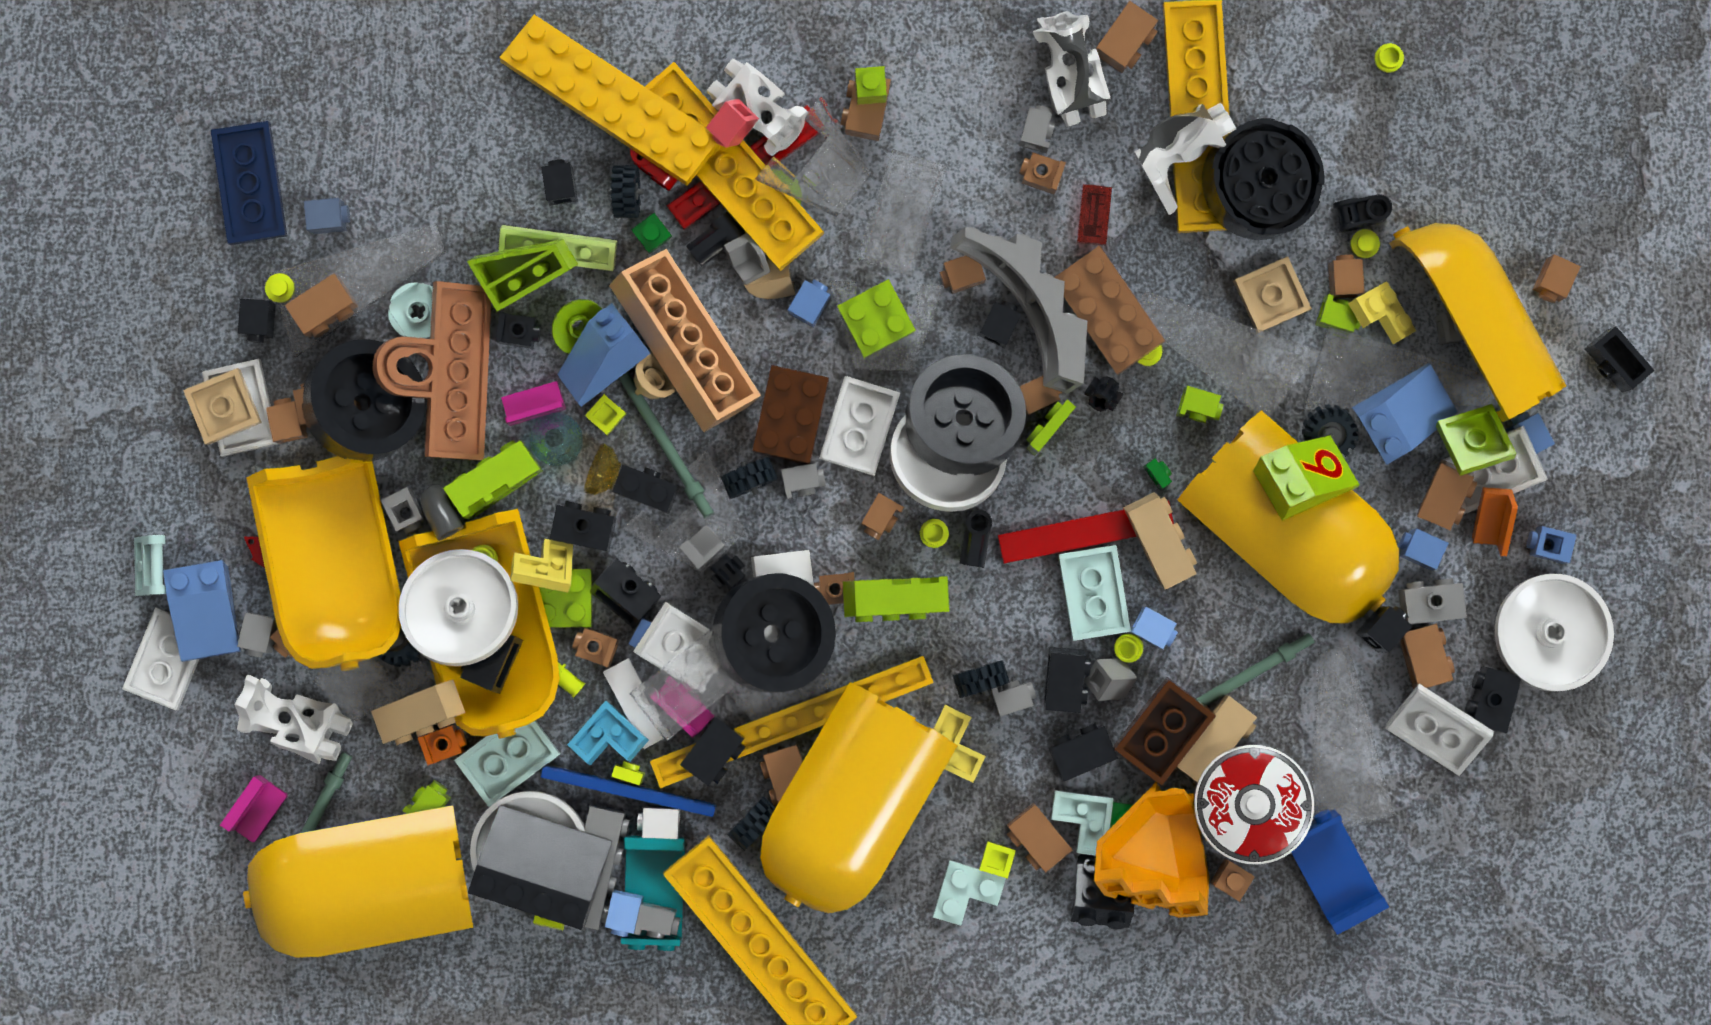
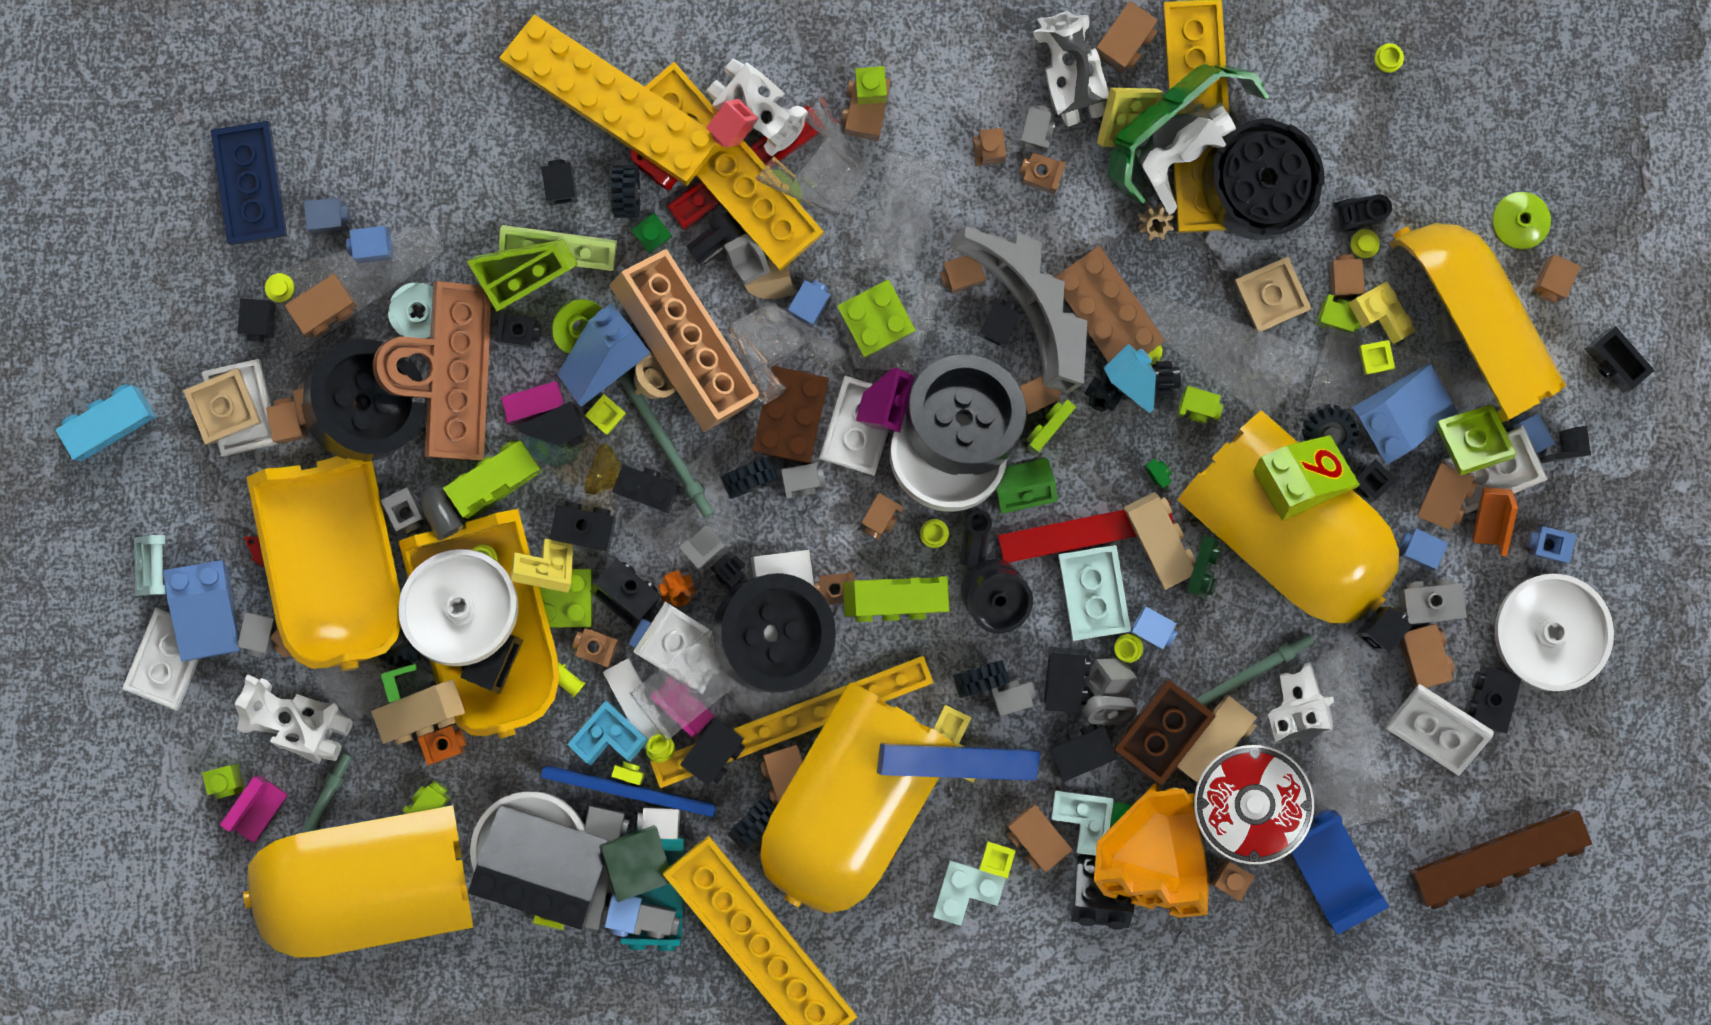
light aqua plate [454,720,561,807] -> none
clear red tile [1077,184,1112,246] -> none
none -> medium azure brick [55,384,157,462]
none -> lime brick [202,763,245,799]
none -> medium blue brick [346,226,393,263]
none -> bright green panel [380,664,417,703]
none -> black slope [518,401,589,450]
none -> dark green tile [599,825,670,902]
none -> neon yellow plate [646,734,675,763]
none -> orange gear [658,571,696,607]
none -> clear wing [727,302,847,405]
none -> magenta slope [856,368,915,433]
none -> blue tile [877,743,1040,781]
none -> black wheel [960,559,1033,634]
none -> medium nougat brick [972,128,1006,166]
none -> bright green panel [996,458,1058,514]
none -> light grey plate [1084,695,1137,725]
none -> light yellow plate [1097,88,1164,147]
none -> medium azure slope [1104,344,1156,413]
none -> green windscreen [1107,64,1269,203]
none -> tan gear [1138,203,1174,241]
none -> black gear [1153,361,1181,396]
none -> dark green plate [1187,536,1221,601]
none -> white hips [1268,662,1334,748]
none -> black brick [1355,459,1396,502]
none -> neon yellow plate [1358,340,1395,375]
none -> reddish brown brick [1408,809,1592,909]
none -> lime dish [1492,192,1551,250]
none -> black panel [1540,426,1591,463]

